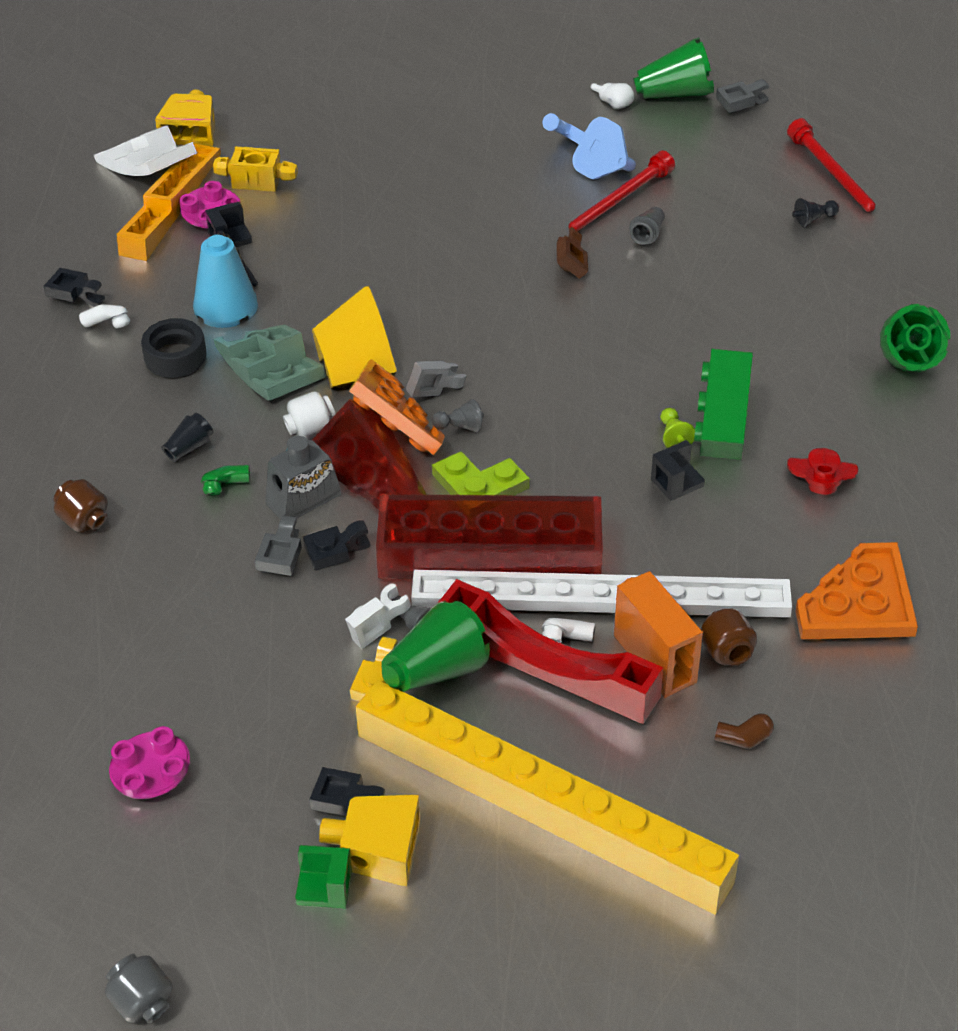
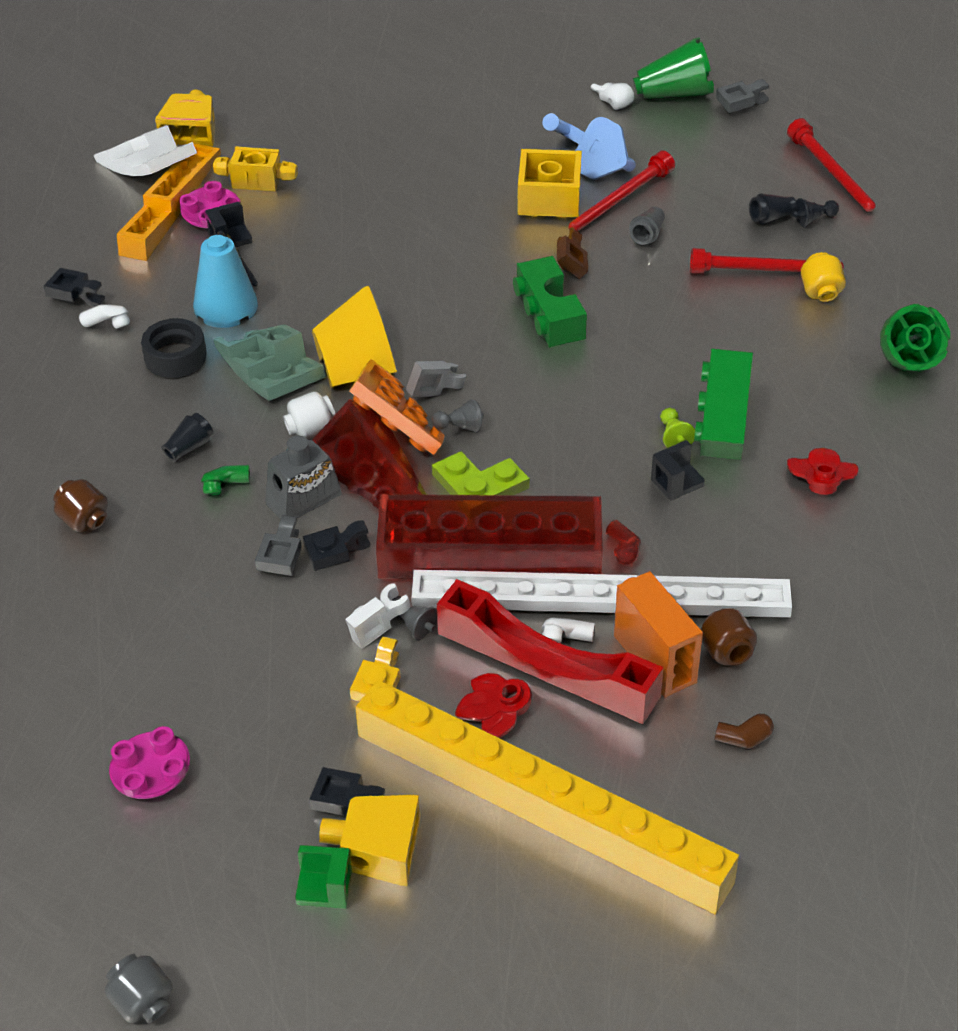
green cone [382,600,490,692] -> none
orange plate [795,542,918,639] -> none
none -> red plate [455,673,532,738]
none -> green arch [513,256,587,348]
none -> yellow brick [518,149,582,218]
none -> clear red arm [606,520,641,565]
none -> red piece [690,248,844,274]
none -> black cone [749,193,797,224]
none -> yellow head [801,252,846,302]

